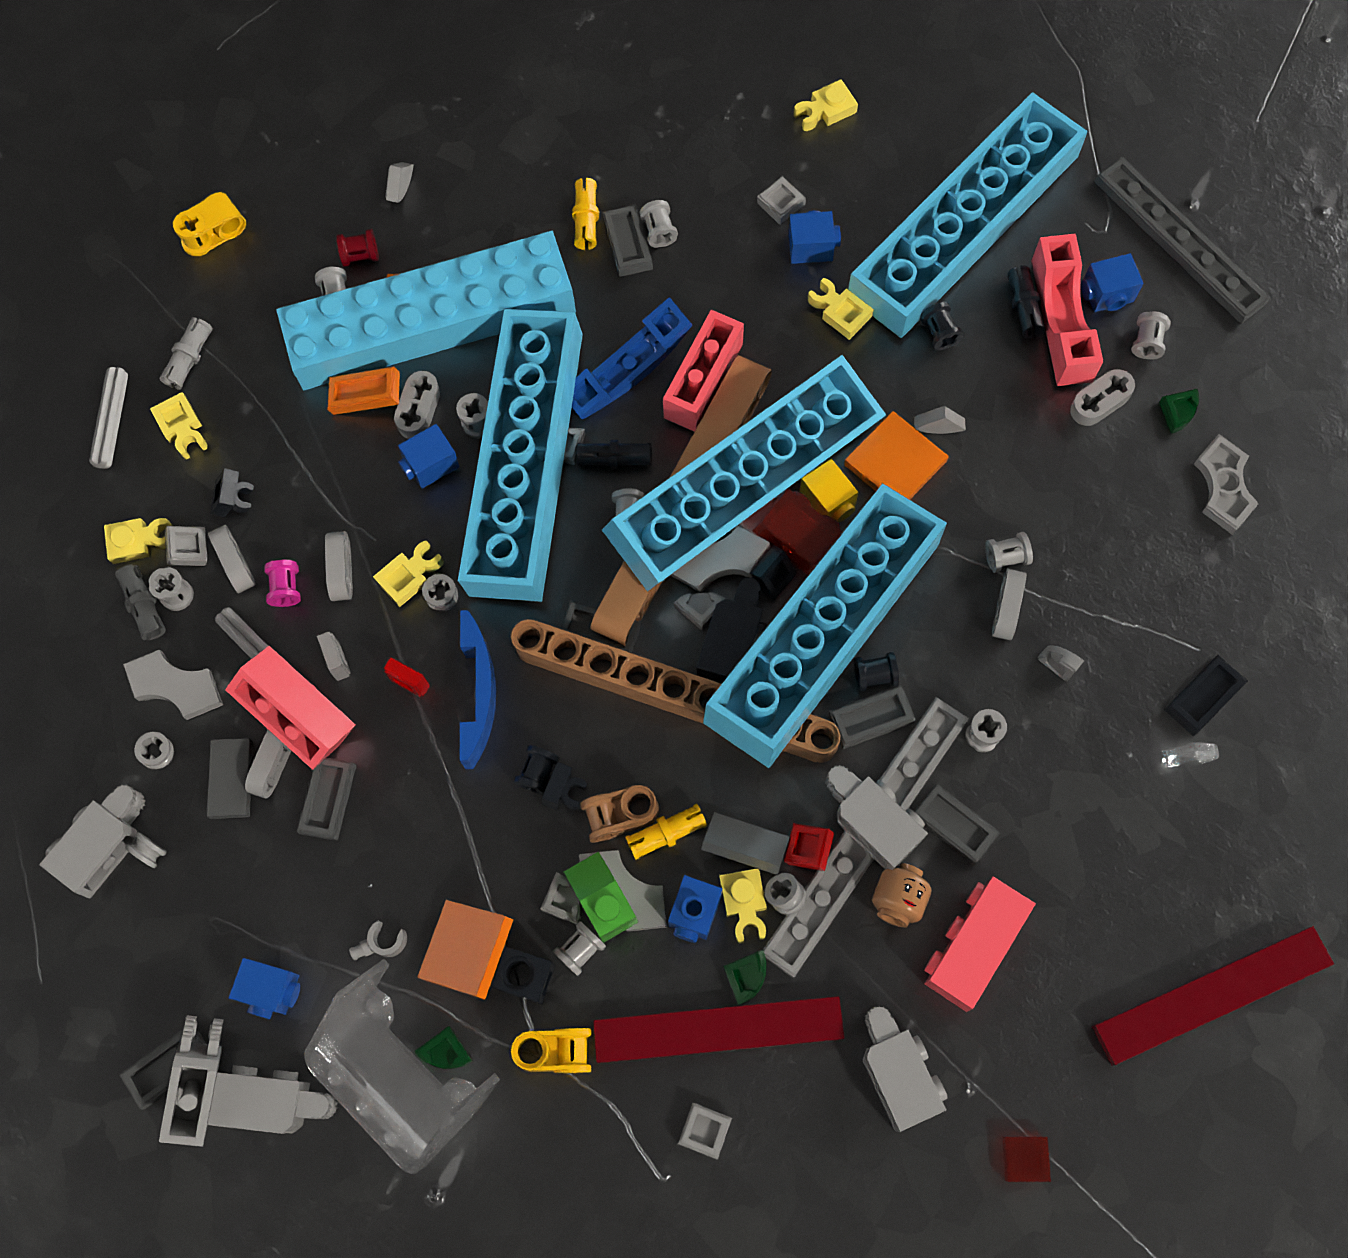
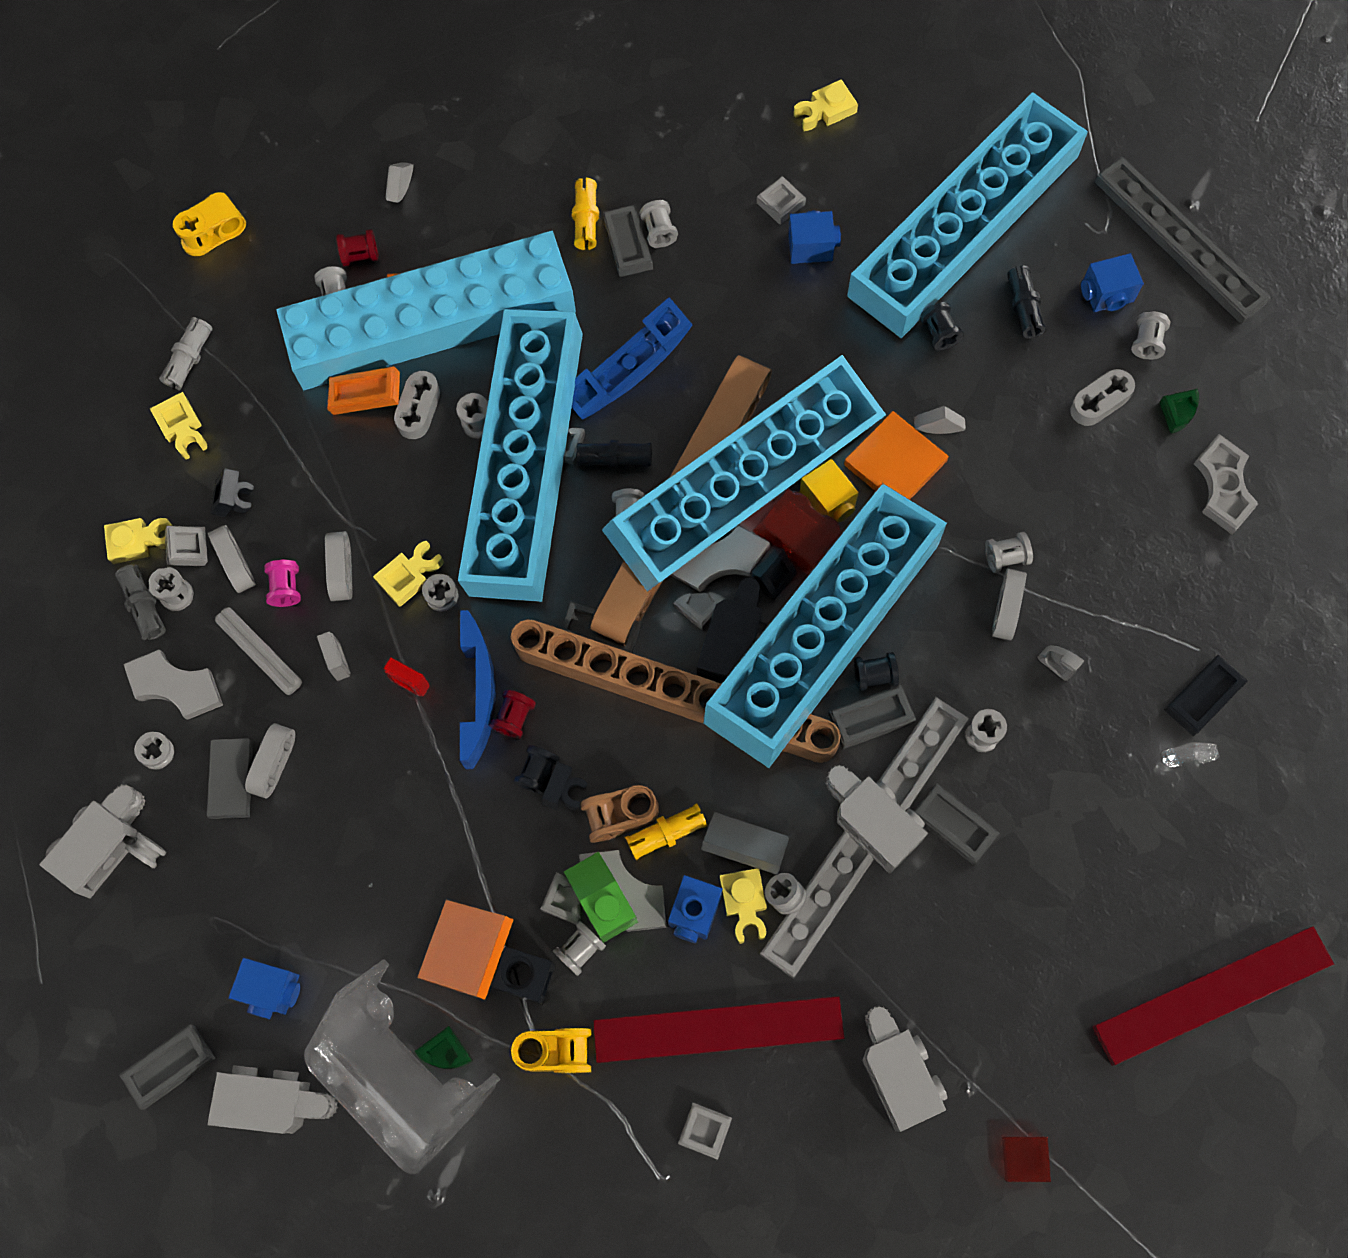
light grey axle [89,367,128,469] -> none
light grey hinge [159,1015,224,1147] -> none
coral brick [225,646,356,770] -> none
dark grey tile [296,758,357,841] -> none
light grey piece [349,920,407,960] -> none
blue brick [398,423,459,489] -> none
coral brick [663,310,744,432] -> none
dark green tile [723,950,767,1005] -> none
red tile [784,823,834,871] -> none
light yellow plate [808,278,874,340] -> none
medium nougat head [872,863,932,928] -> none
coral brick [924,876,1036,1012] -> none
coral arch [1031,234,1103,386] -> none
none -> dark red bush [489,690,536,739]

